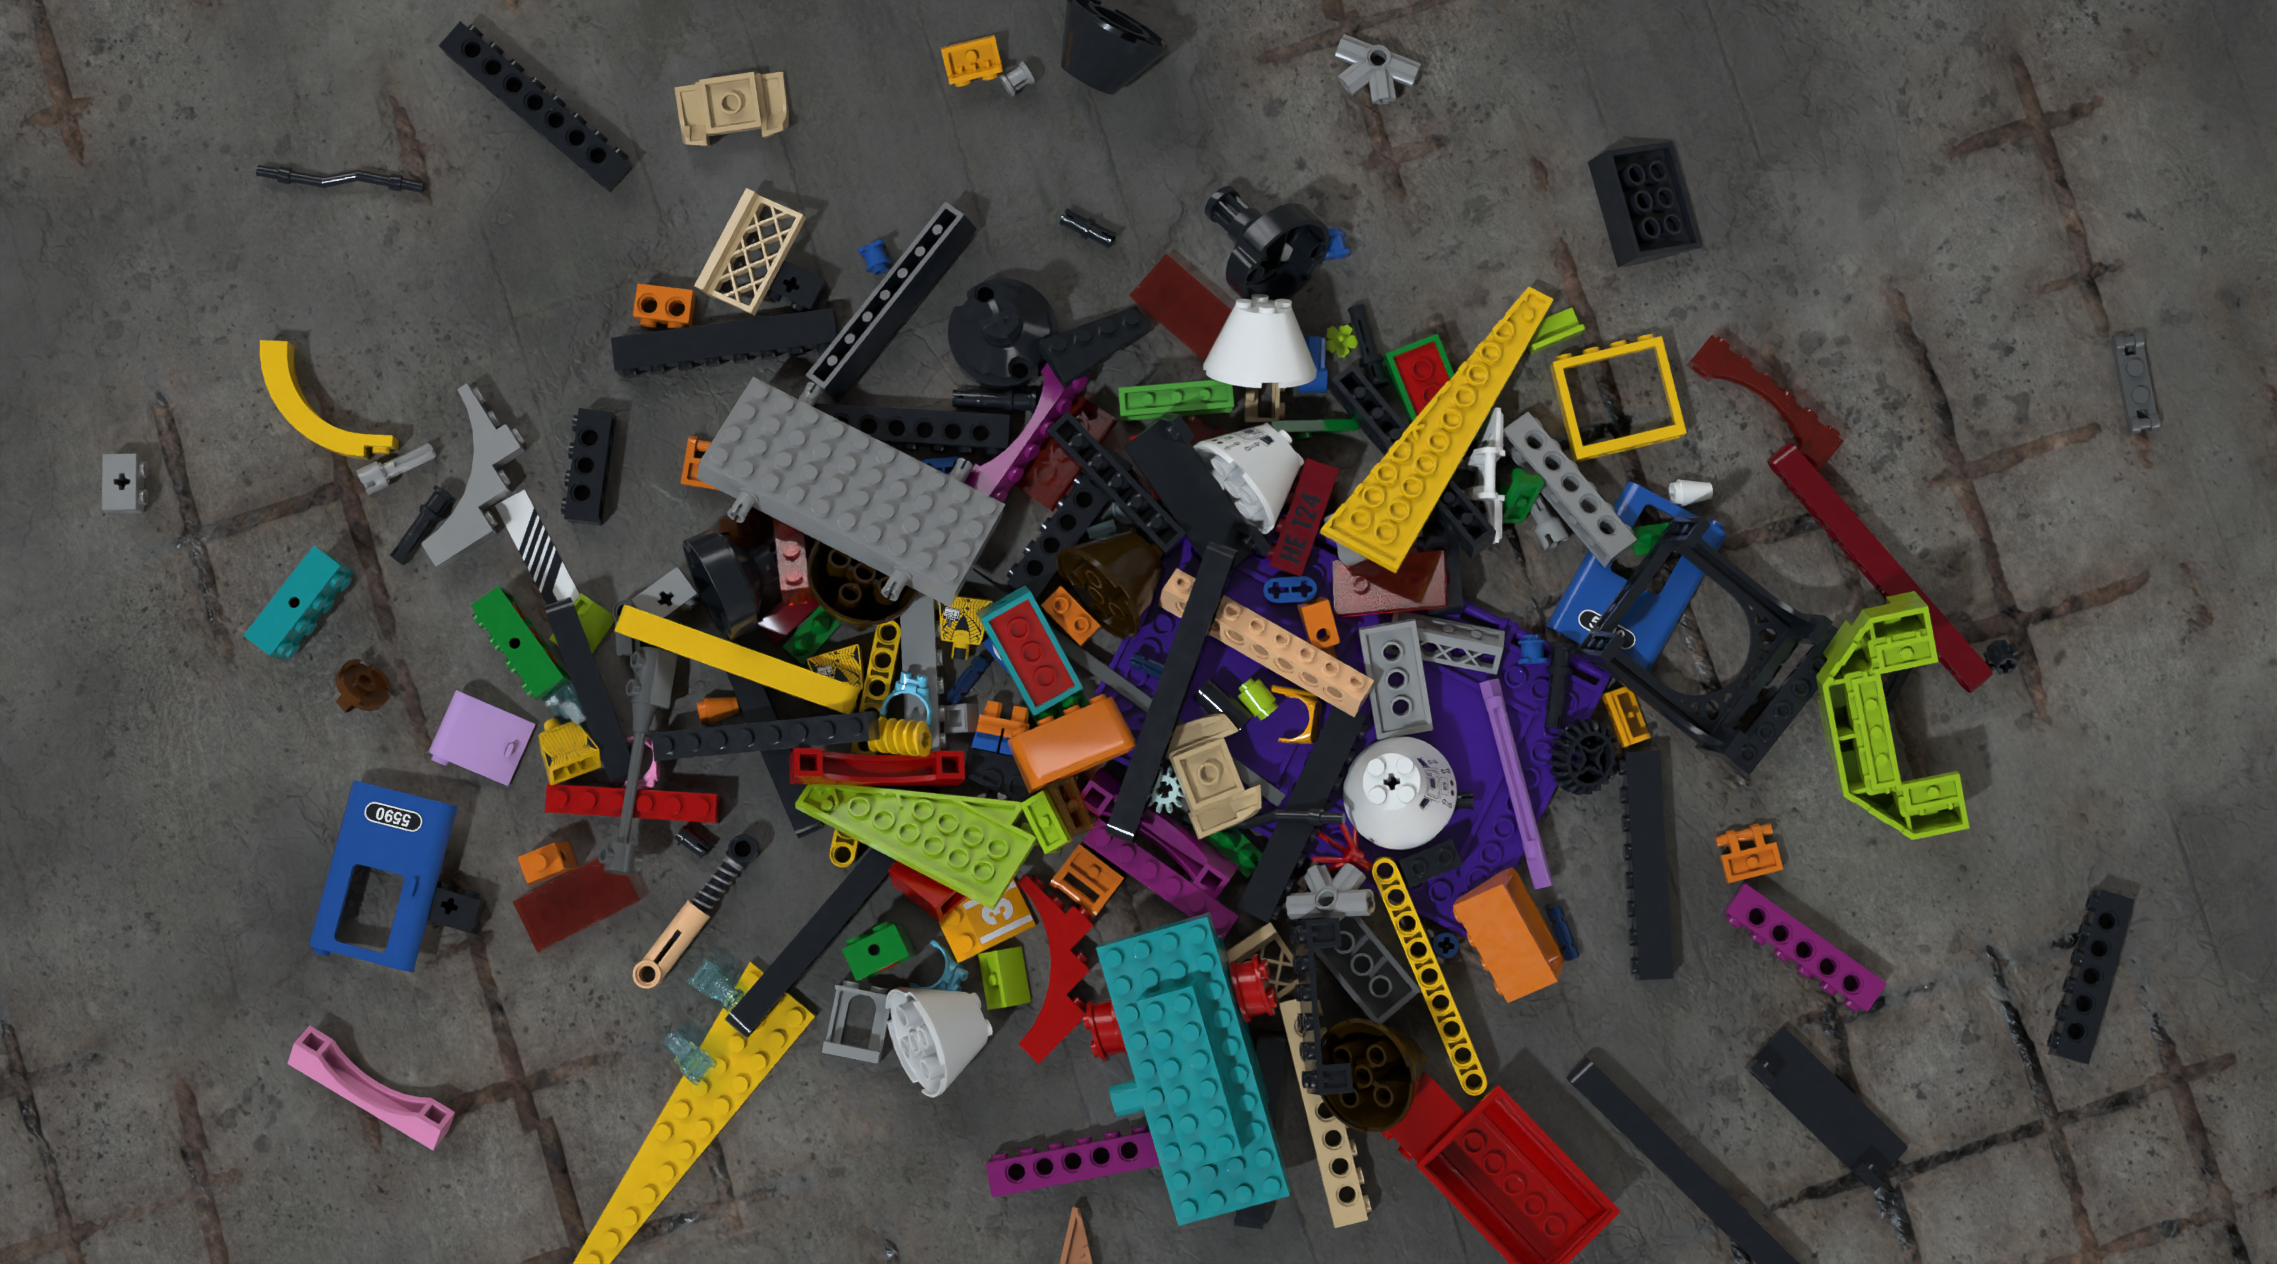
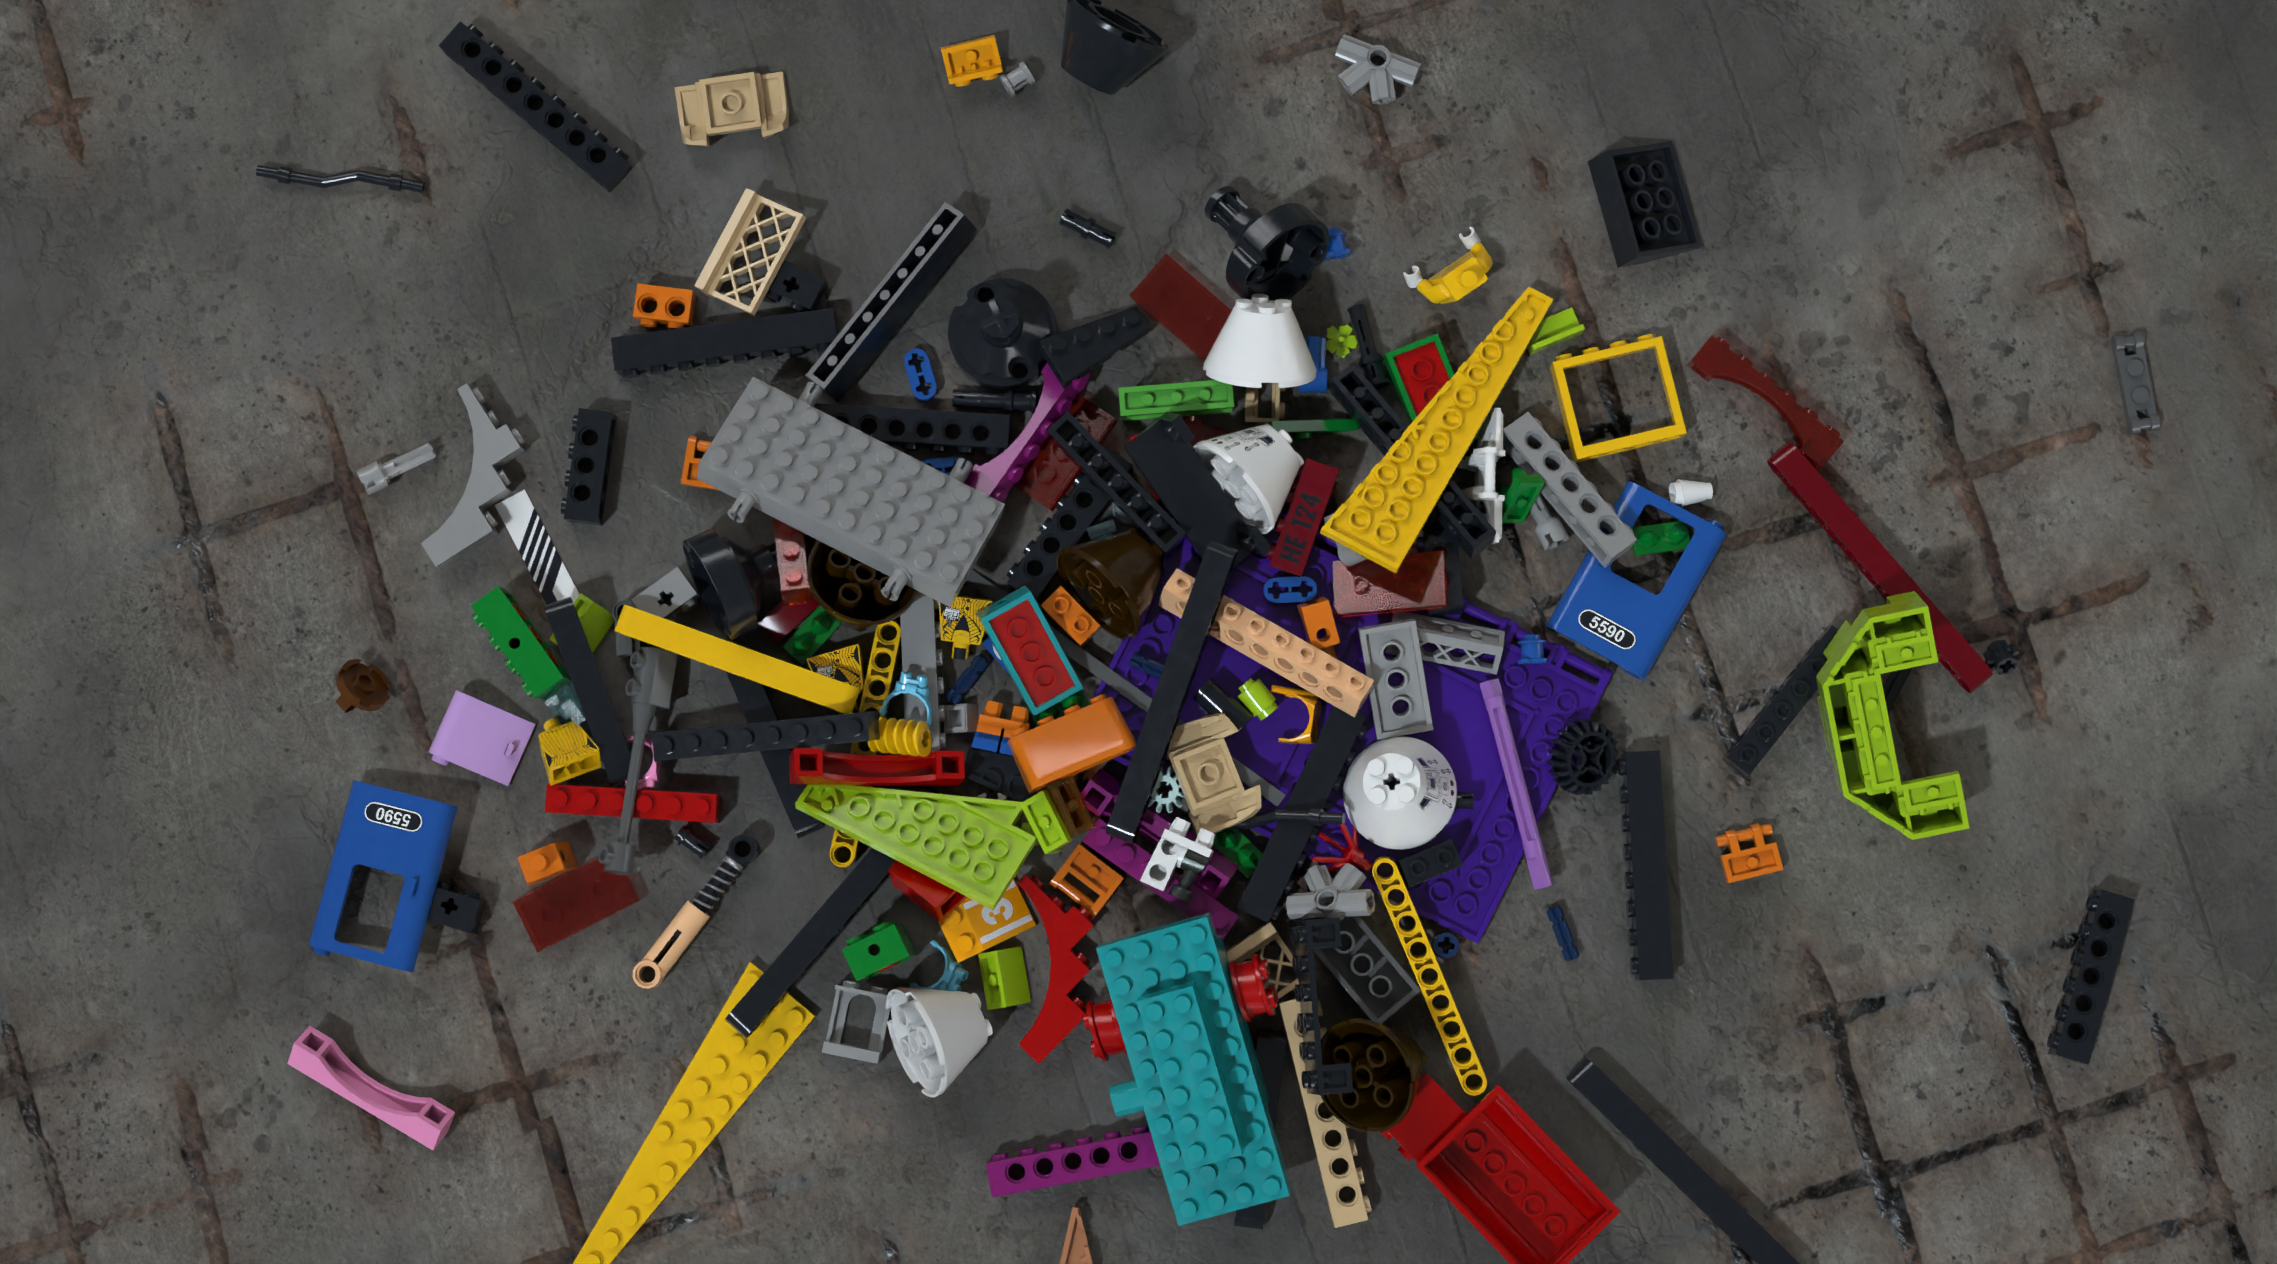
light grey brick [102,454,148,513] -> none
teal brick [243,546,354,661] -> none
yellow arch [260,340,399,460] -> none
black pin [389,485,456,566] -> none
clear light blue connector [663,1028,717,1086] -> none
clear light blue connector [687,957,744,1012] -> none
orange cone [696,696,739,725] -> none
reddish brown tile [718,500,773,550] -> none
blue brick [858,239,892,275] -> none
orange windscreen [1453,867,1564,1003] -> none
black pin [1544,642,1575,729] -> none
black arch [1574,517,1833,761] -> none
light orange hinge [1601,687,1651,749] -> none
magenta brick [1722,884,1887,1013] -> none
black bracket [1744,1028,1908,1191] -> none
none -> blue beam [904,348,938,402]
none -> white hips [1140,817,1215,903]
none -> yellow torso [1403,227,1493,304]

